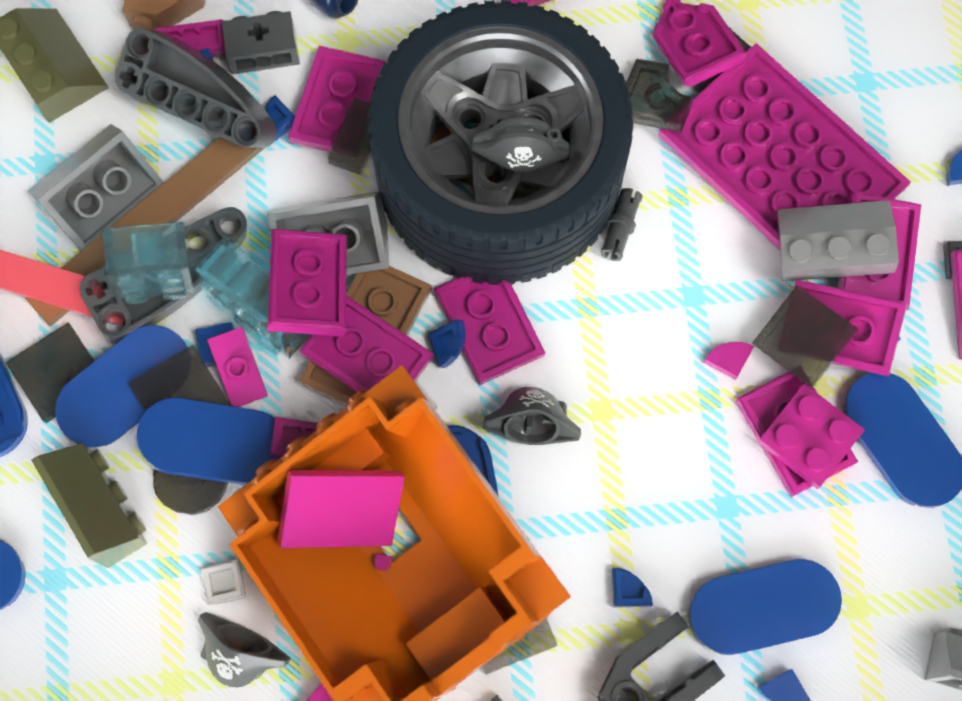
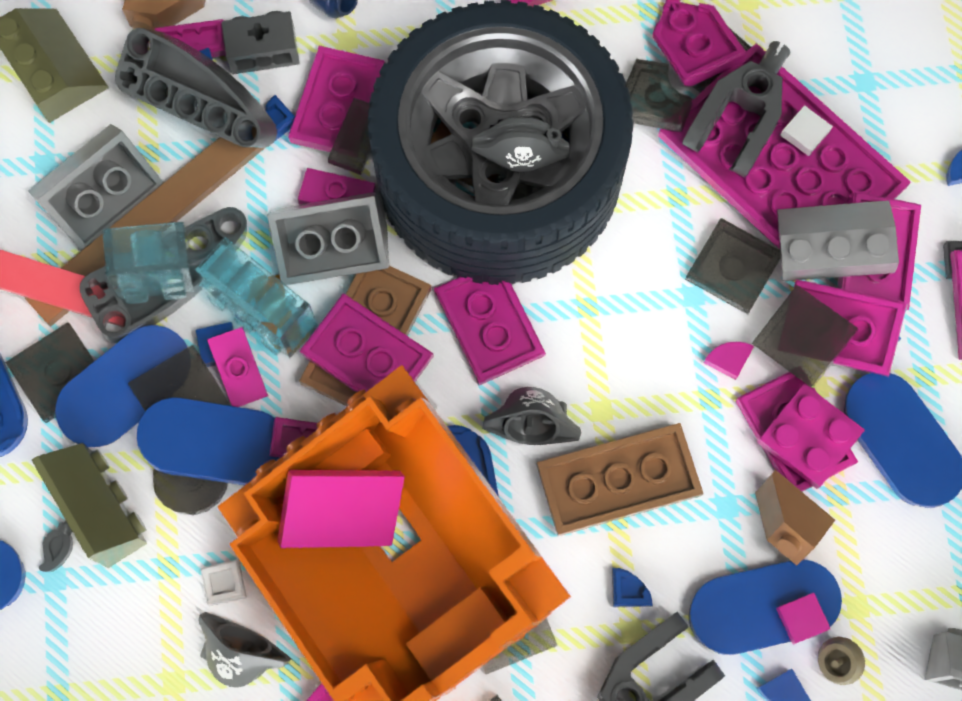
dark pink tile [267,229,347,337] -> none
dark pink piece [375,554,393,571] -> none
blue tile [428,319,466,368] -> none
dark grey pin [600,188,643,261] -> none
none -> dark grey piece [38,520,73,573]
none -> dark pink plate [298,168,376,204]
none -> medium nougat plate [536,423,704,537]
none -> dark grey piece [682,41,791,178]
none -> clear smoke tile [685,218,781,314]
none -> medium nougat slope [755,470,836,565]
none -> dark pink tile [776,593,831,645]
none -> white tile [781,105,833,156]
none -> dark tan hat [818,636,866,686]

